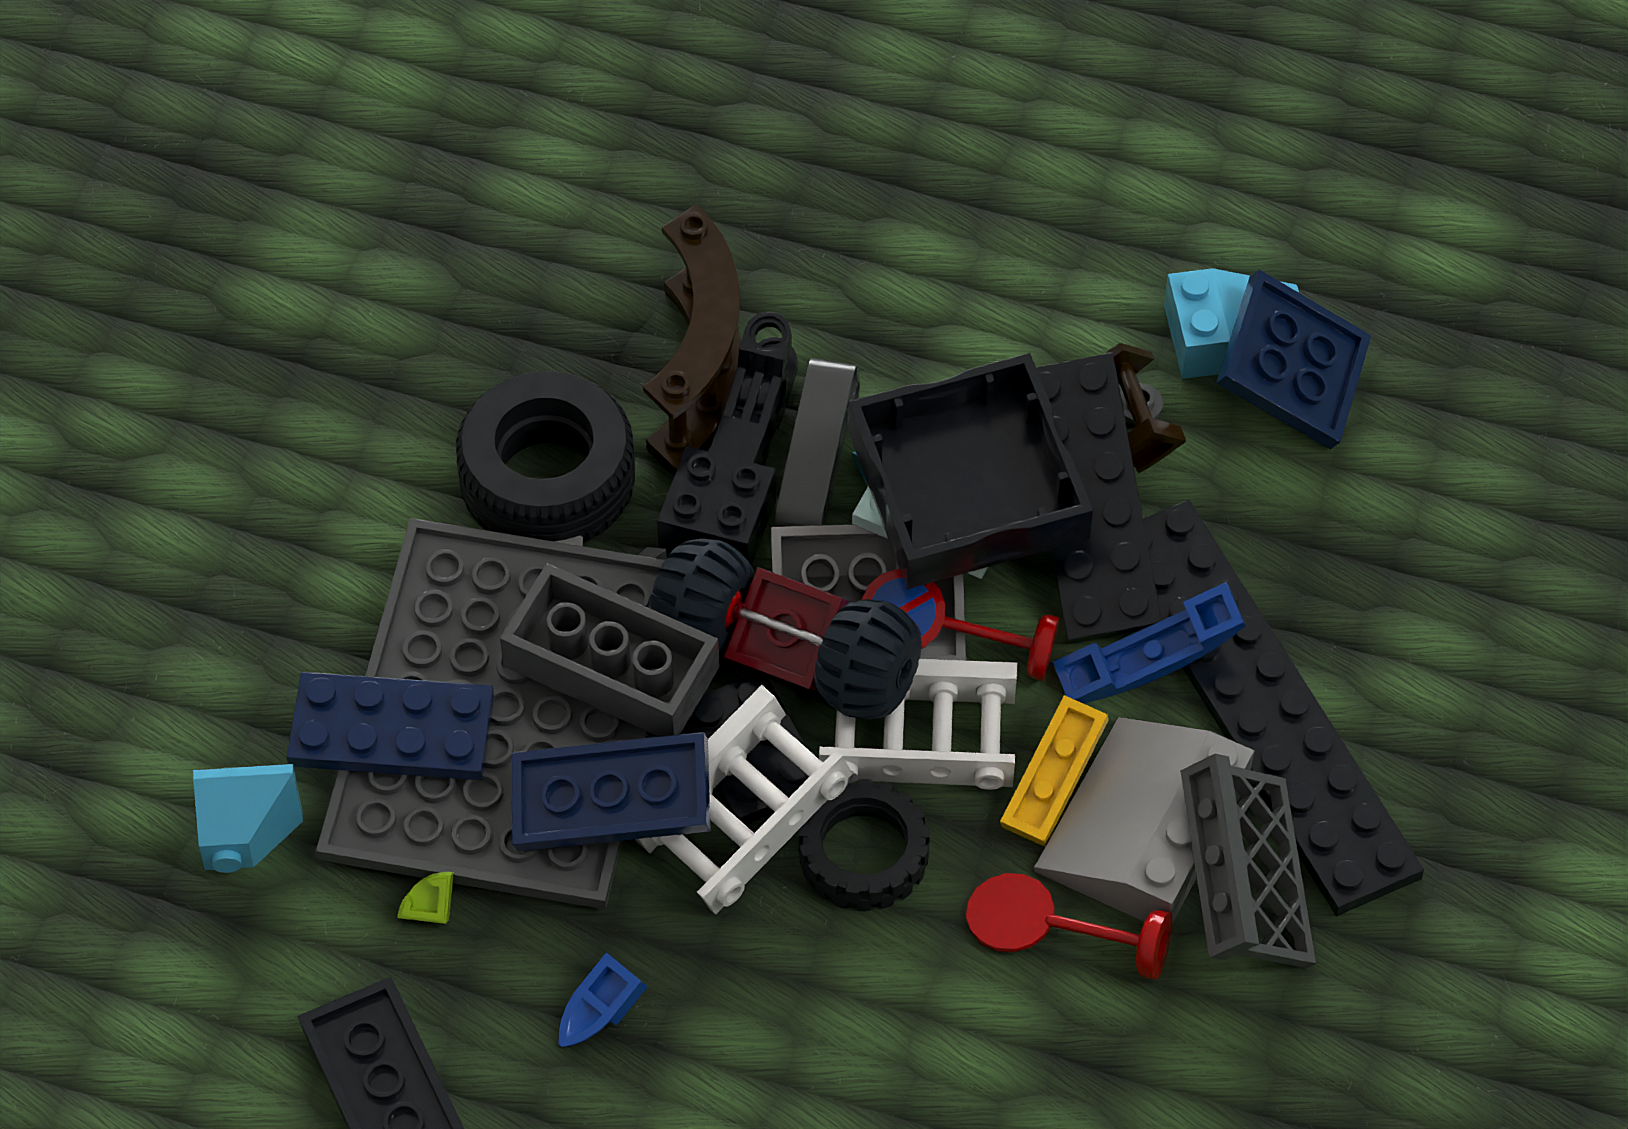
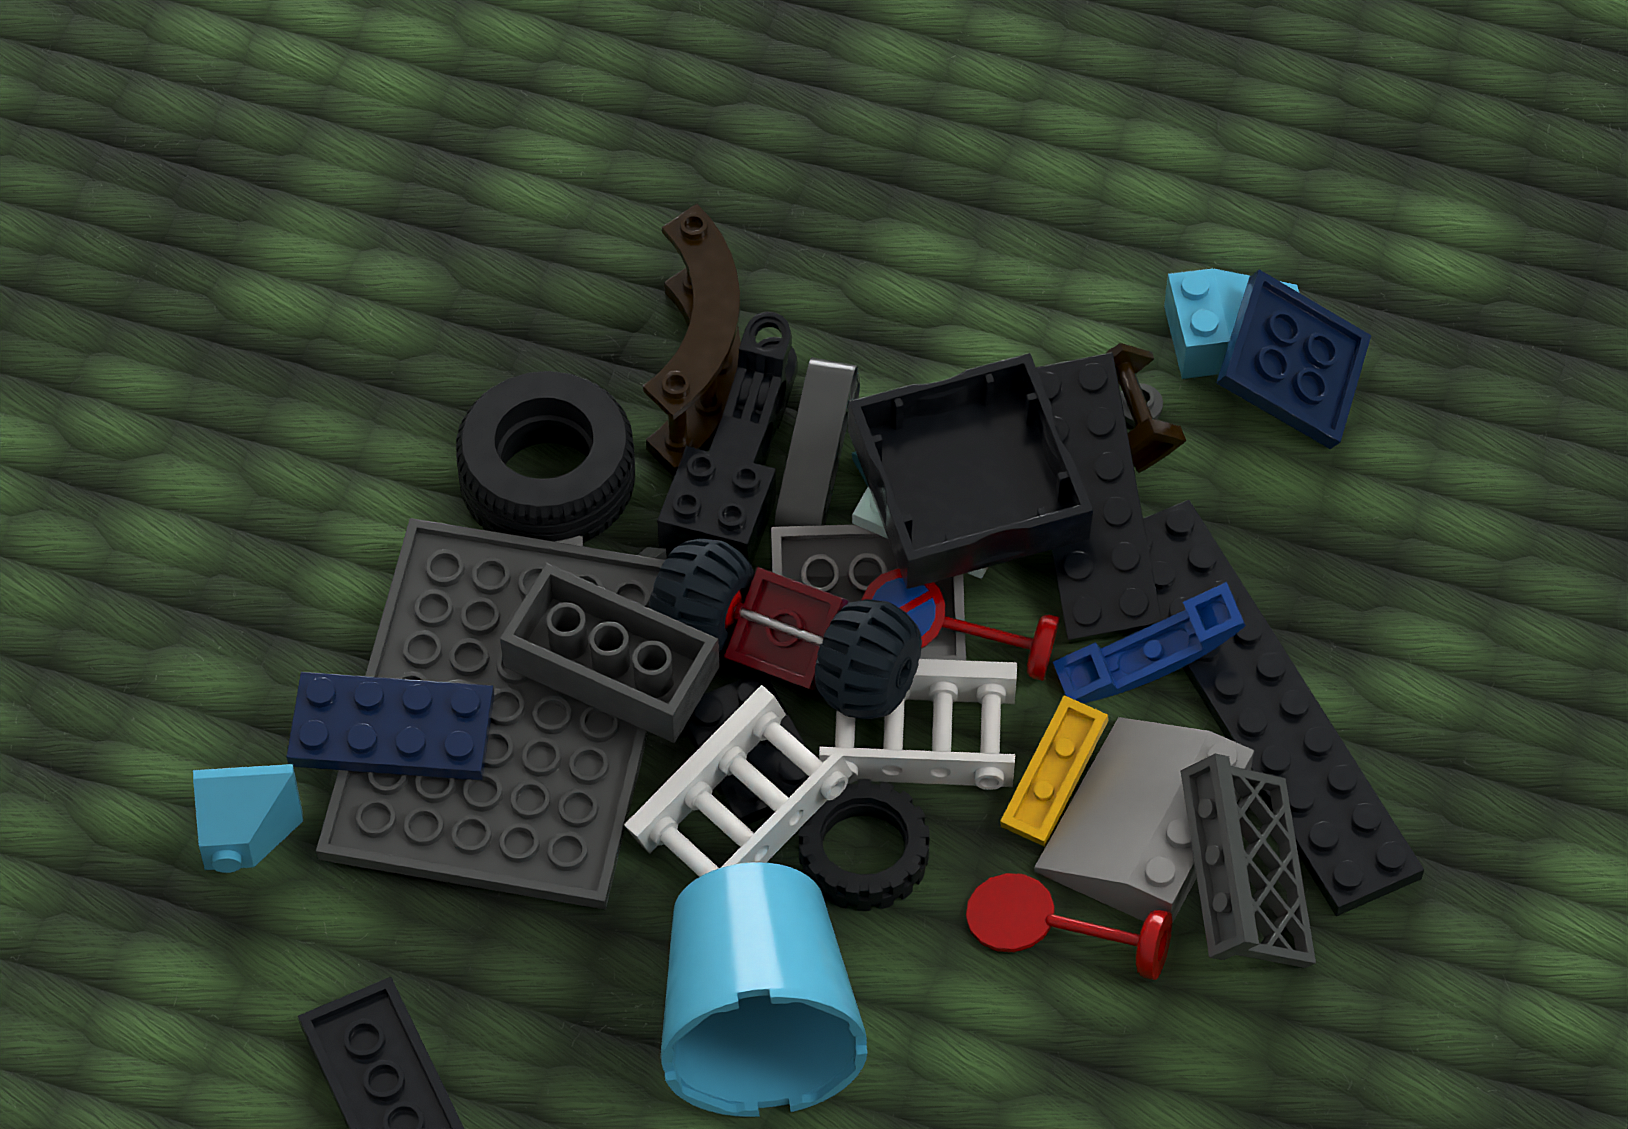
lime tile [397,872,454,924] -> none
dark blue plate [512,732,711,851] -> none
blue plate [558,952,648,1048] -> none
none -> medium azure cone [661,862,867,1117]

